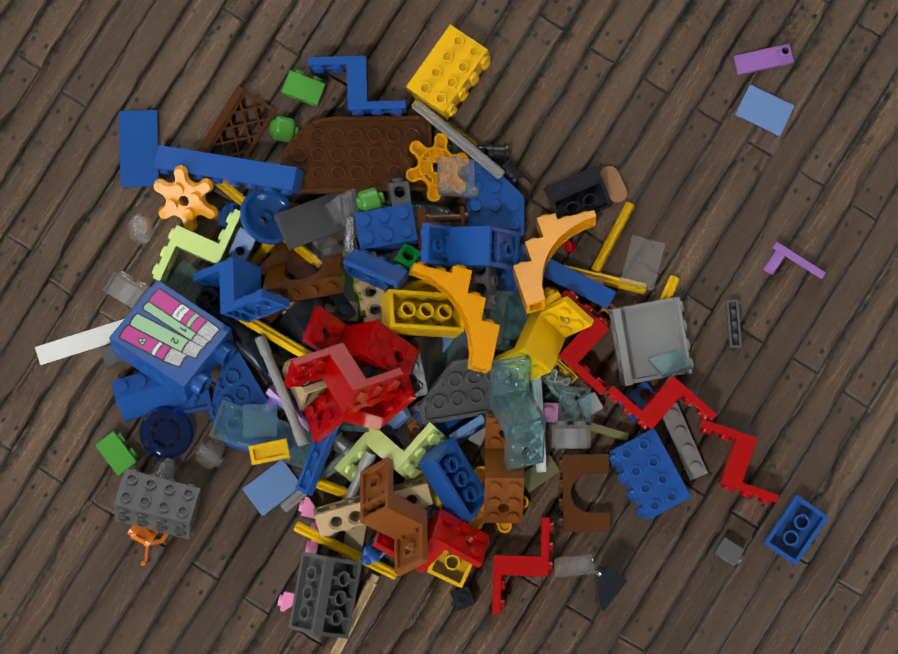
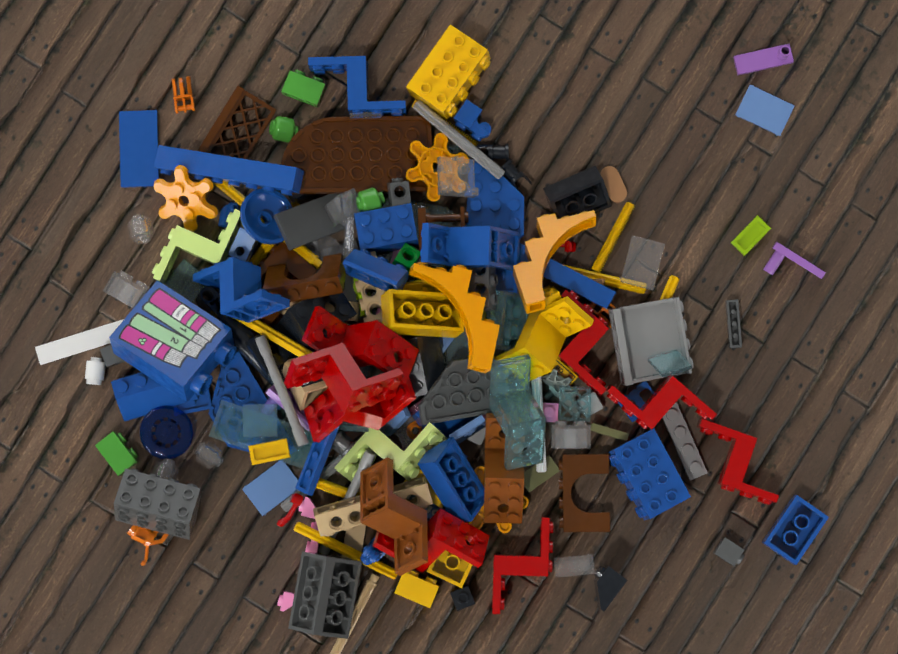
none -> white brick [85,357,106,385]
none -> orange arm [171,76,195,114]
none -> red piece [277,493,303,527]
none -> clear piece [348,112,382,119]
none -> yellow brick [394,570,440,608]
none -> blue brick [454,99,491,142]
none -> lime tile [731,215,771,256]

